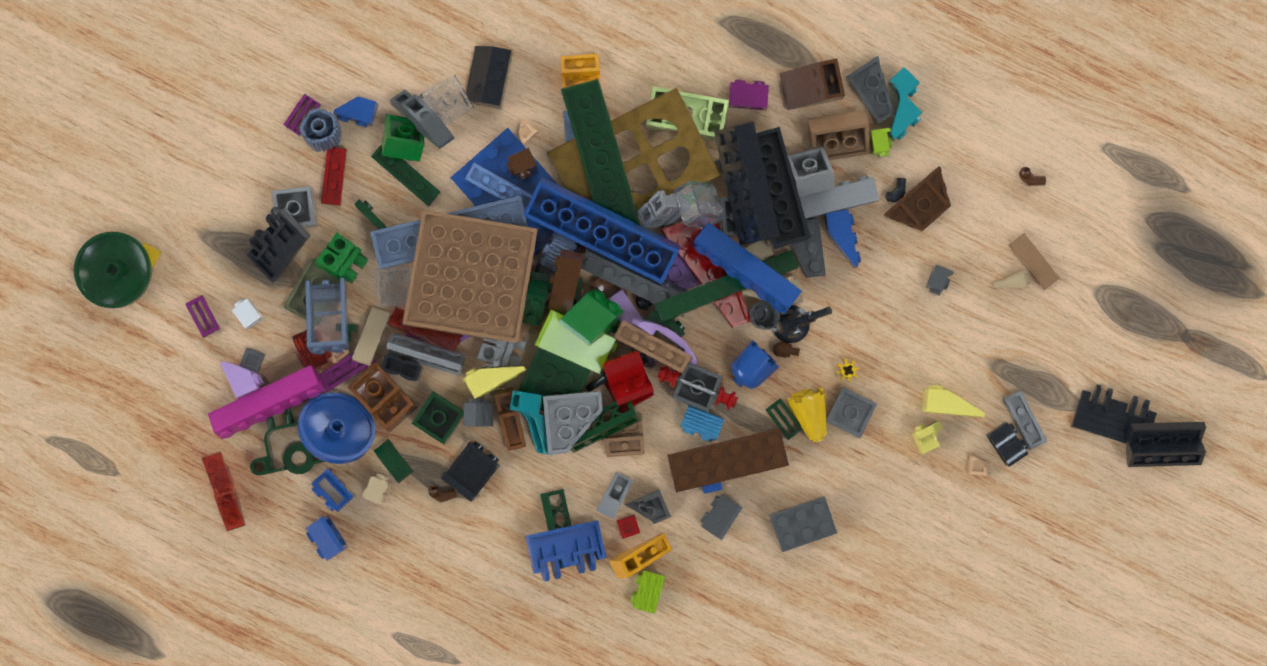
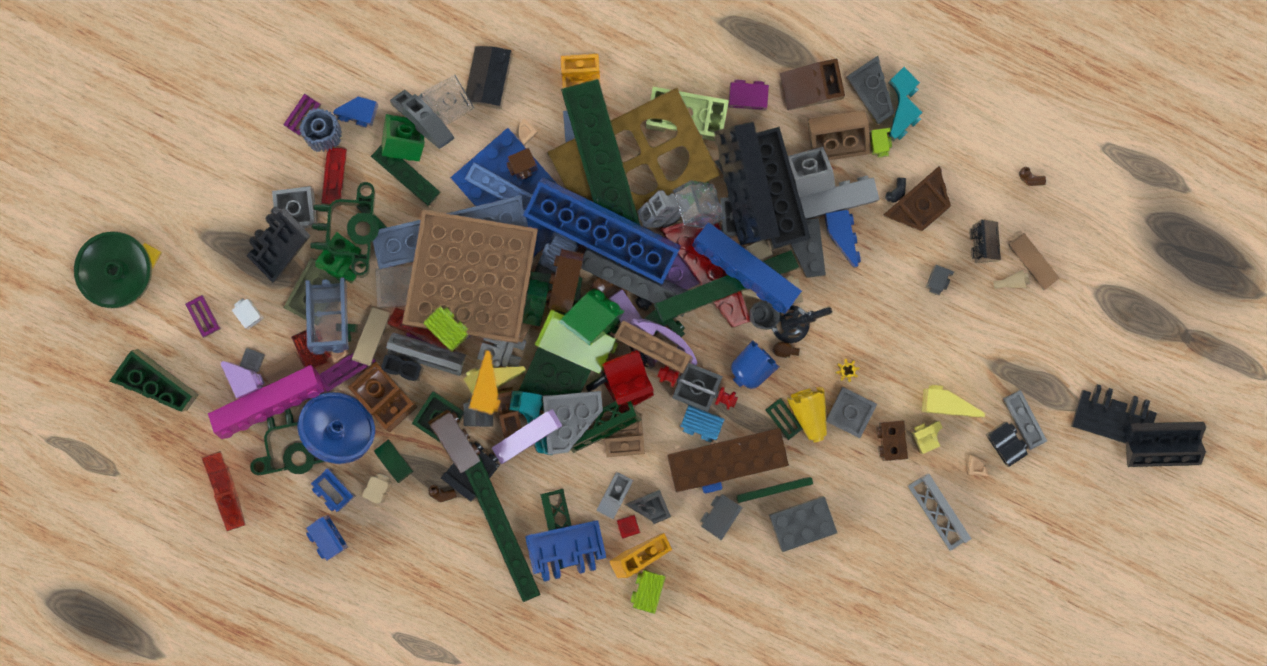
none -> dark green wedge [109,349,199,412]
none -> dark green piece [310,182,379,278]
none -> lime brick [424,307,469,352]
none -> brick [428,410,481,473]
none -> dark green tile [465,455,541,602]
none -> light orange slope [468,350,500,415]
none -> lavender slope [492,409,562,464]
none -> dark green tile [736,477,813,503]
none -> reddish brown brick [876,421,908,461]
none -> light grey fence [908,474,971,551]
none -> black slope [970,219,1001,263]

